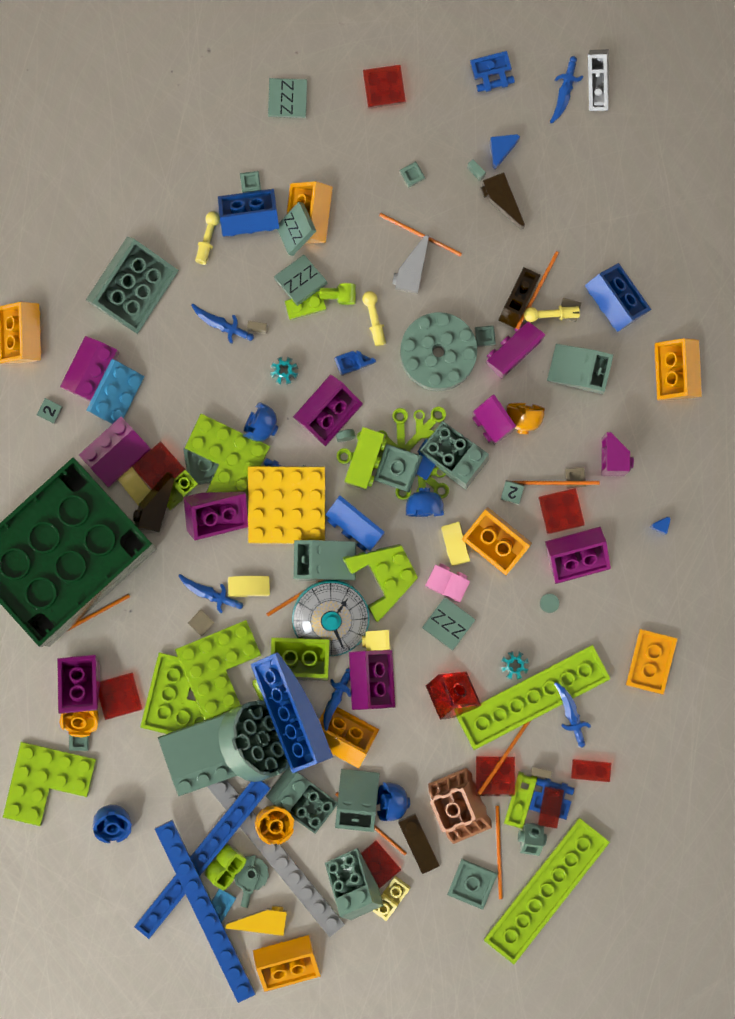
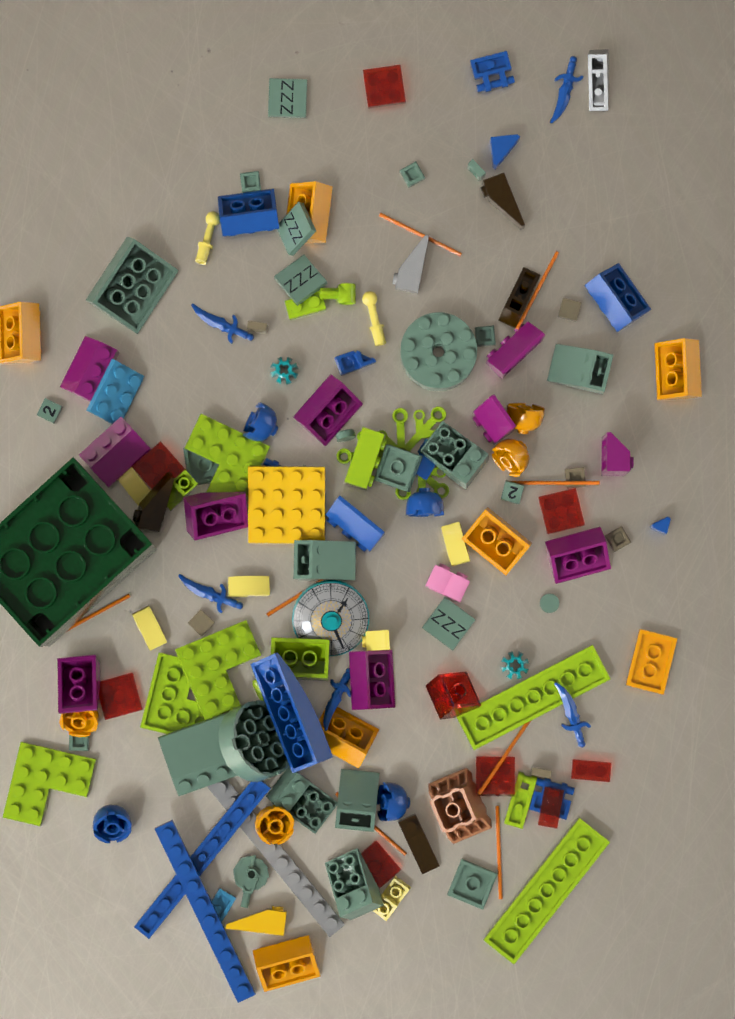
lime brick [204,844,247,891] -> none
lime wing [343,544,418,622] -> none
sand green brick [518,823,547,856] -> none
light yellow pin [524,305,580,323] -> none
none -> light yellow slope [132,606,167,651]
none -> light orange cylinder [491,438,530,477]
none -> dark tan tile [605,526,631,552]

